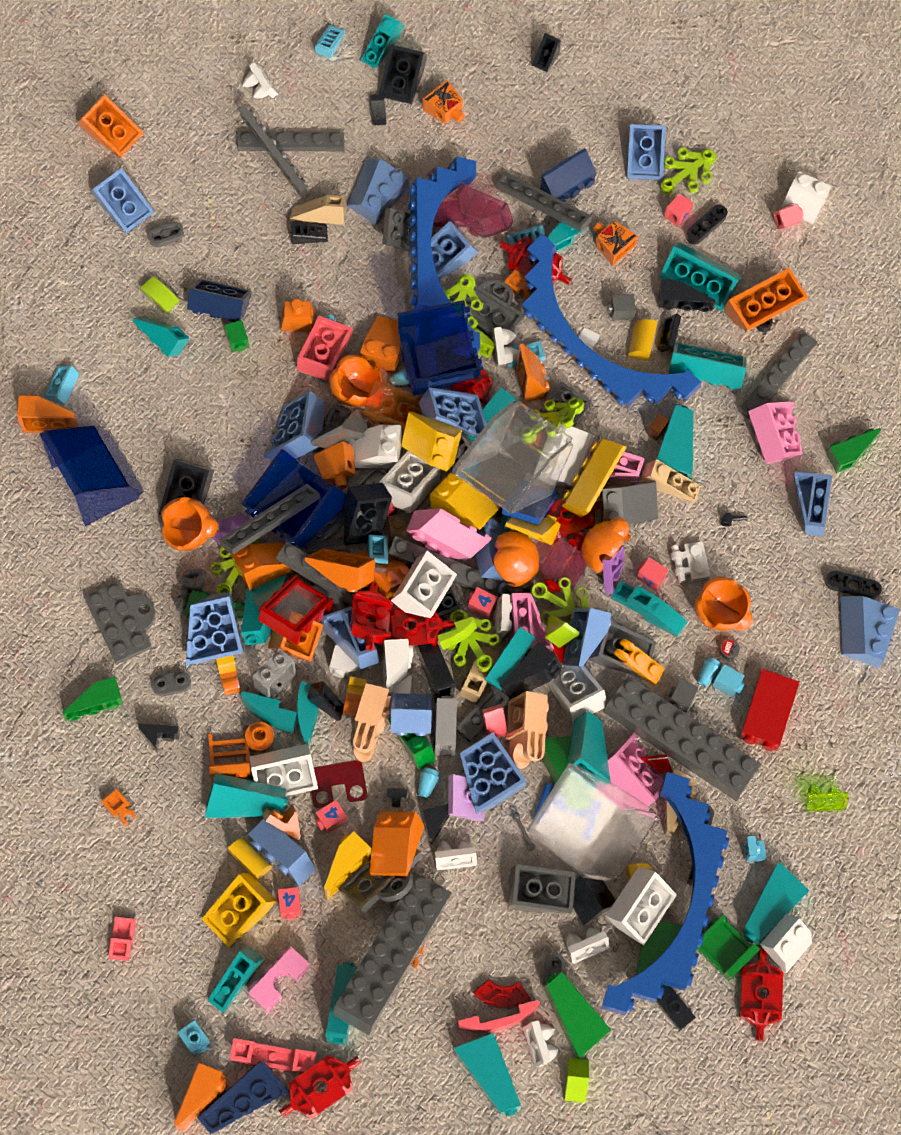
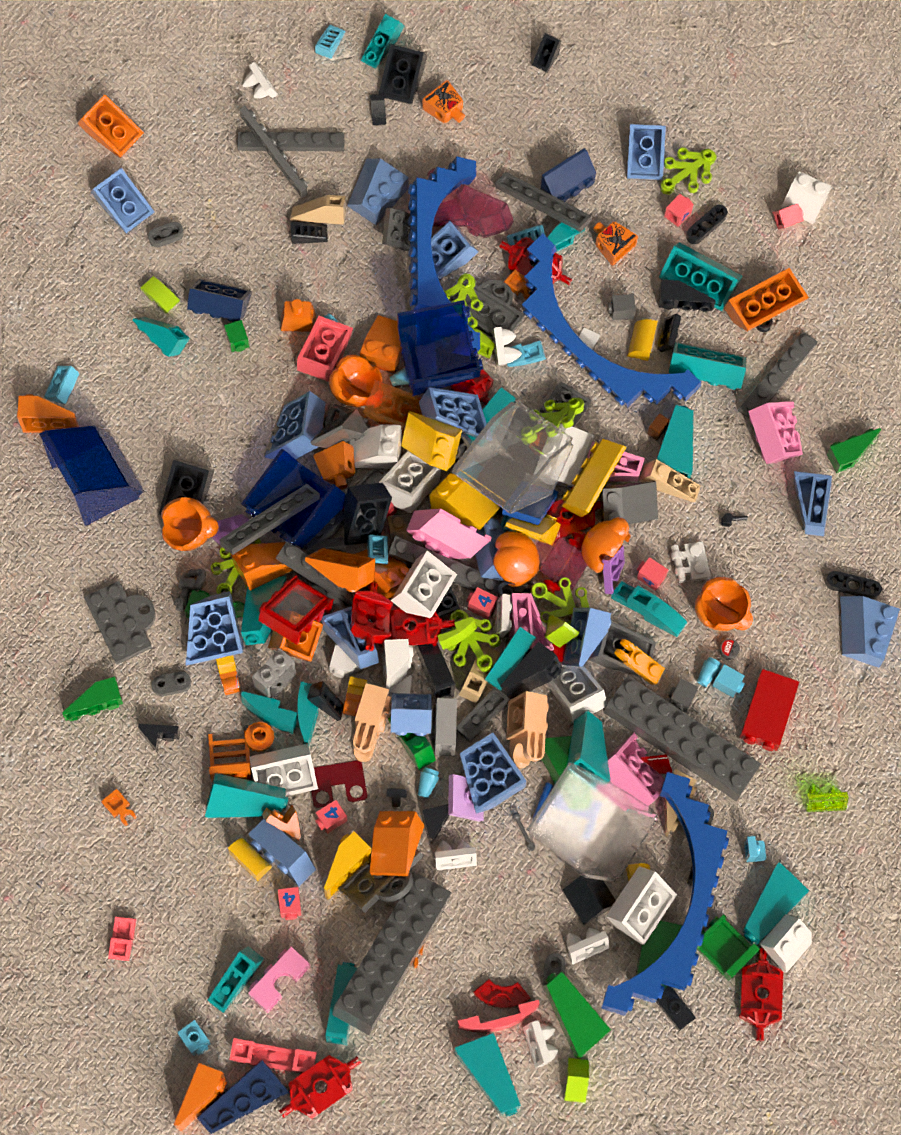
yellow slope [202,872,277,948] -> none
coral slope [482,704,507,738] -> none
dark grey slope [507,864,576,913] -> none
orange slope [516,343,549,402] -> none

